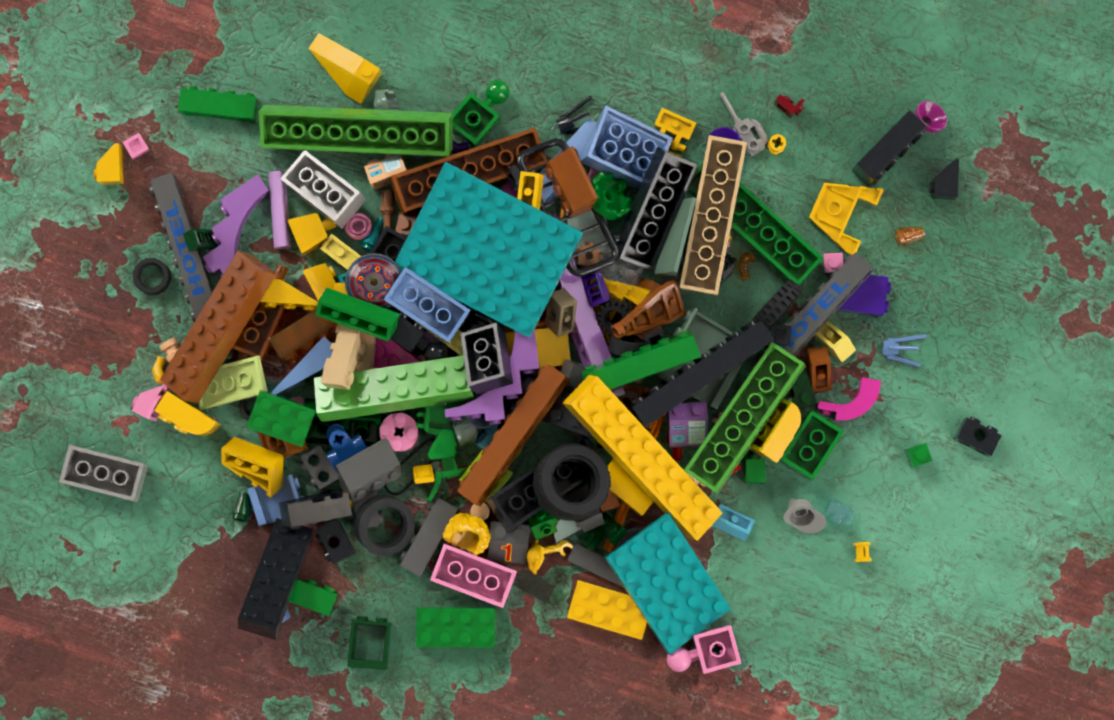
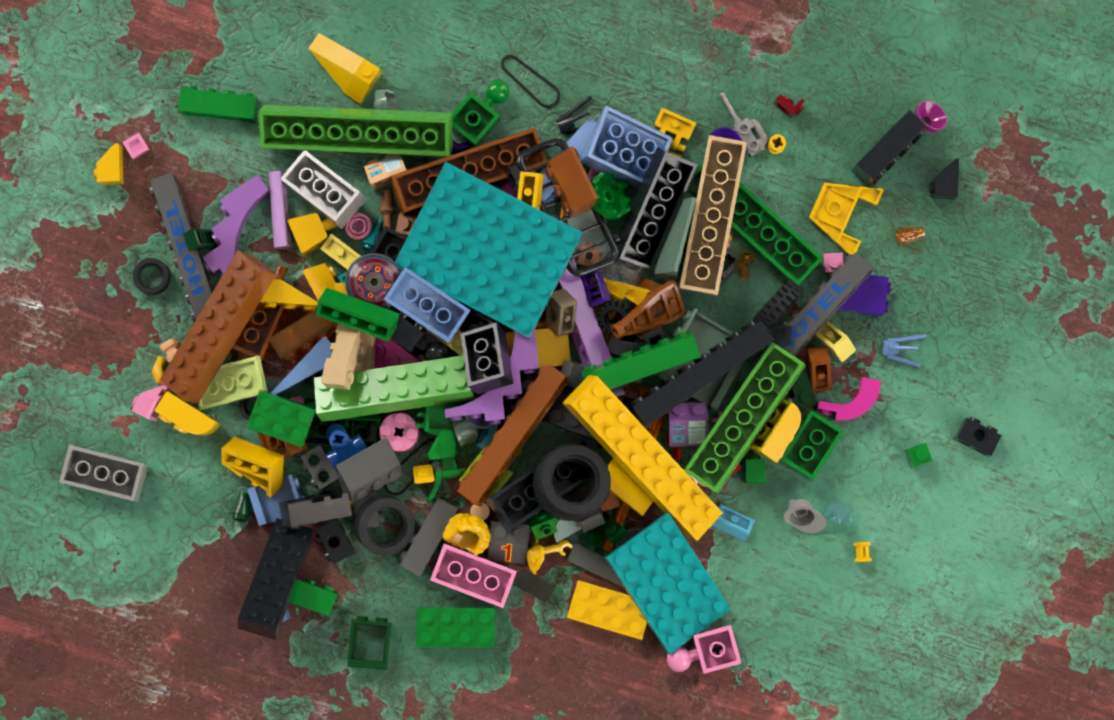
none -> black piece [501,55,560,107]

